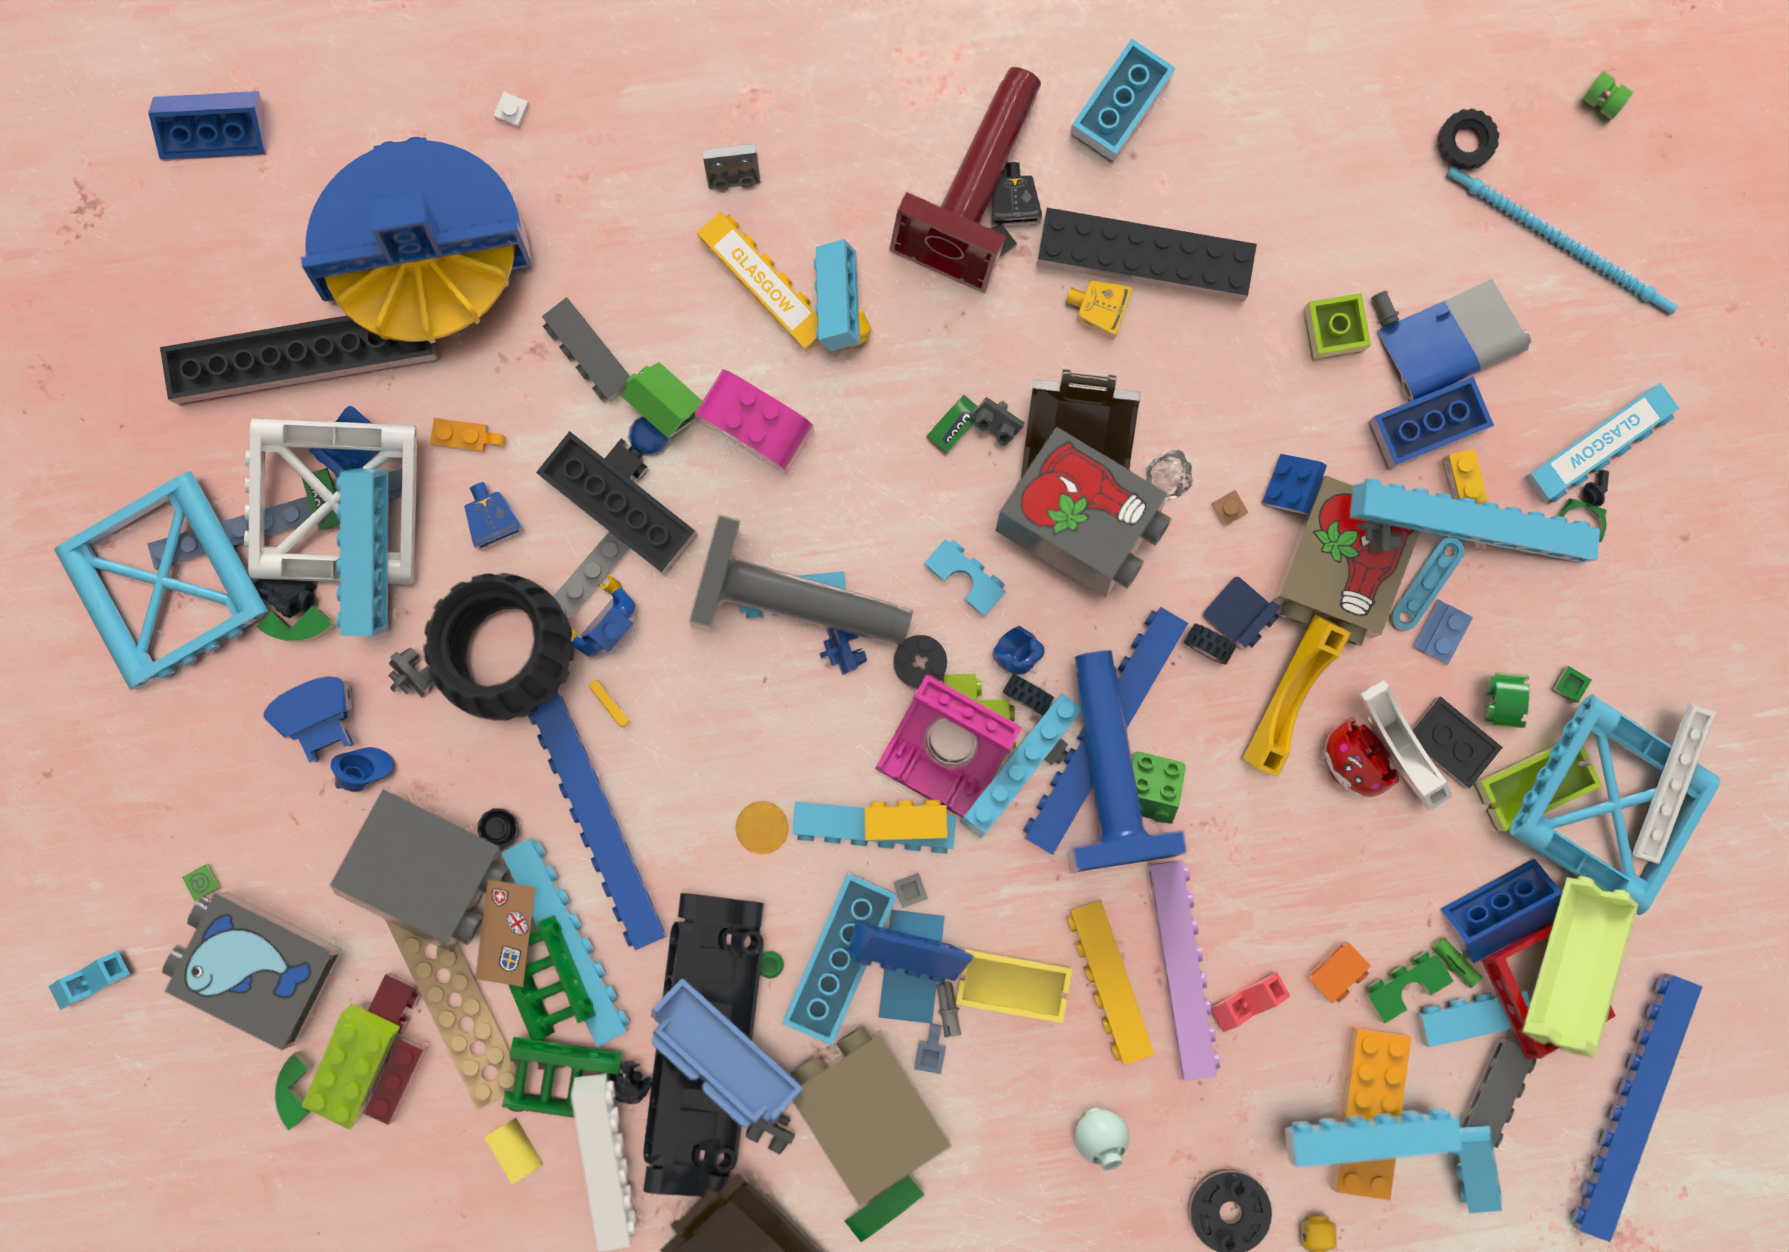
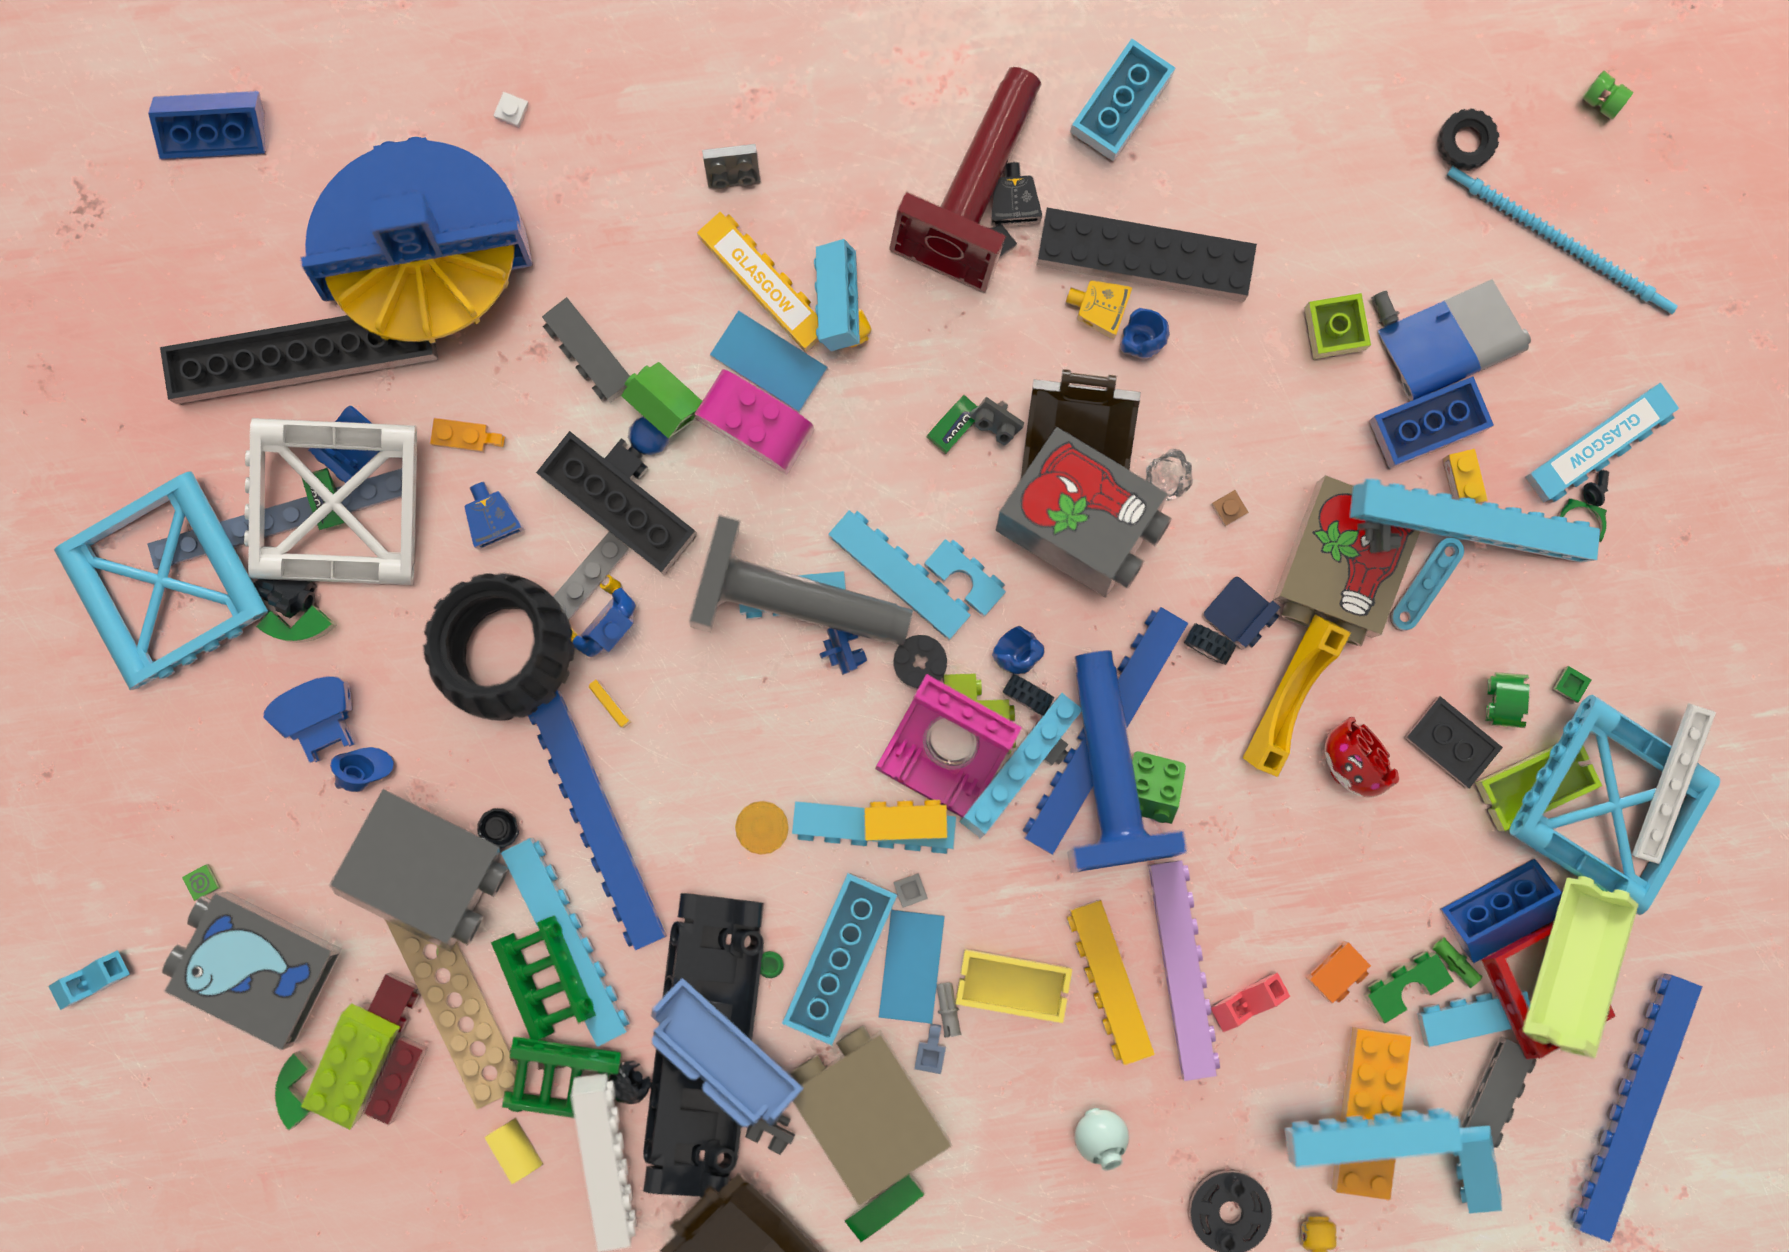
medium azure brick [337,468,388,637] -> none
dark grey hips [388,647,433,698] -> none
medium nougat sticker [475,880,536,987] -> none
blue slope [847,921,973,983] -> none
blue plate [1262,454,1327,515] -> none
white arch [1361,680,1453,811] -> none
medium blue plate [1412,599,1473,665] -> none
none -> dark azure tile [710,310,828,412]
none -> medium azure brick [828,510,971,641]
none -> blue hair [1120,308,1170,359]

